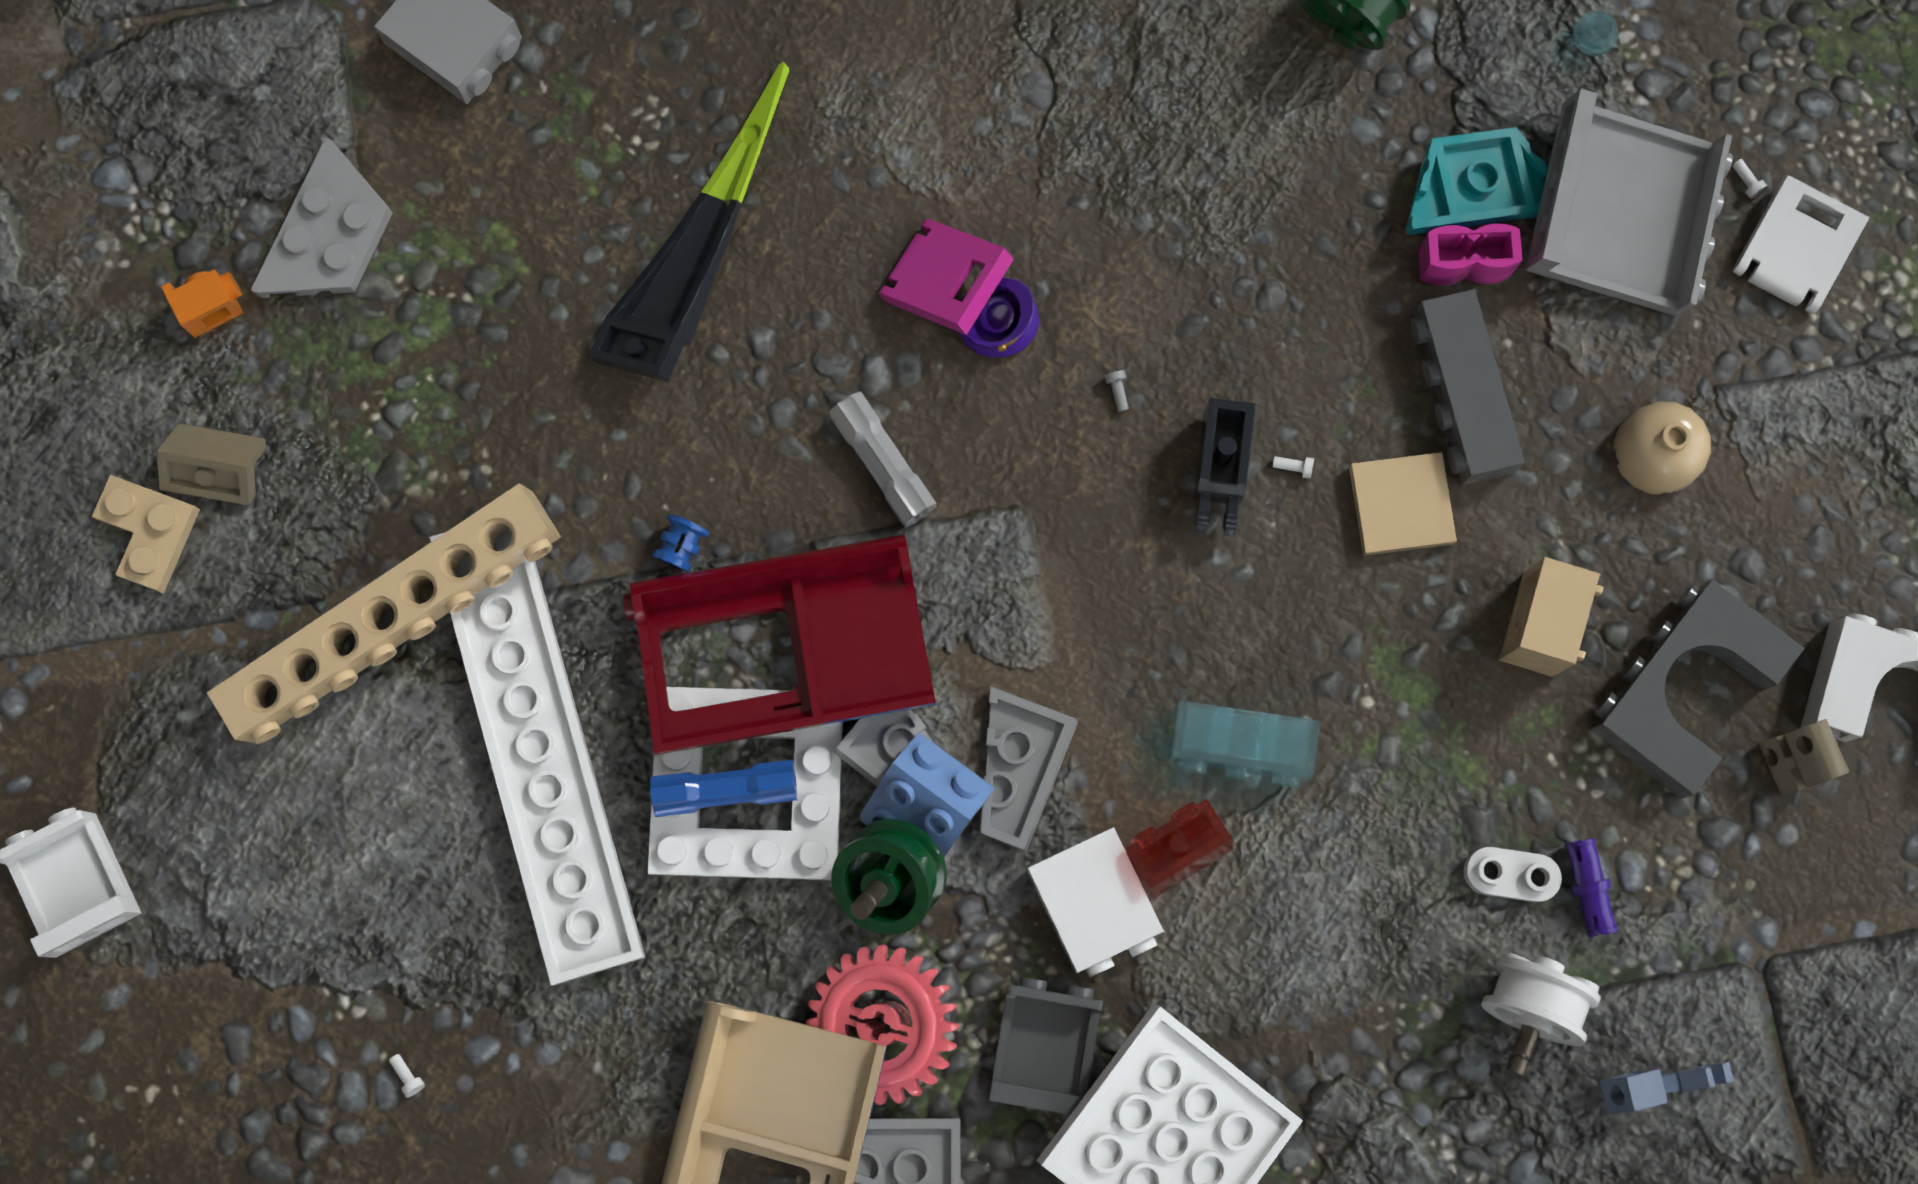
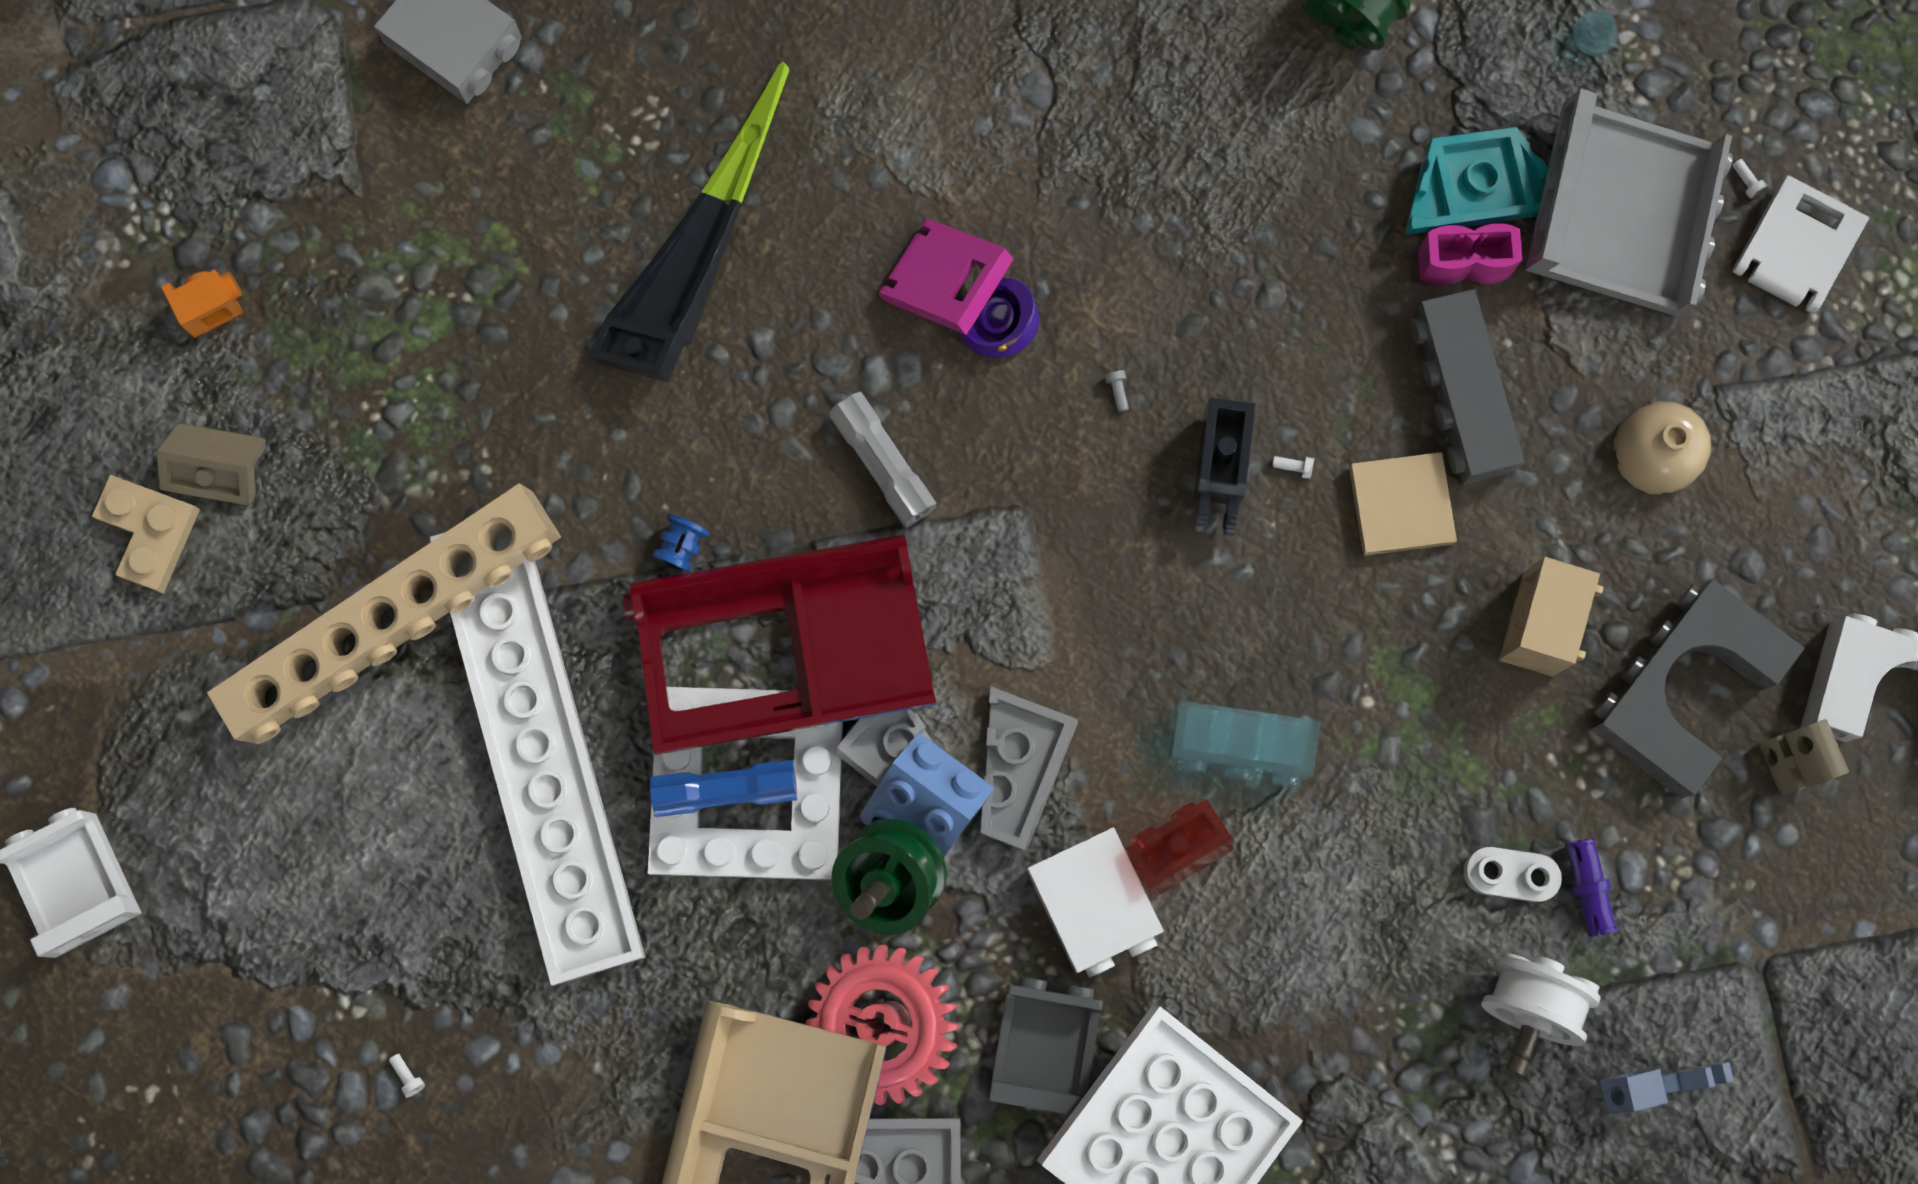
light grey wing [251,137,393,298] -> none

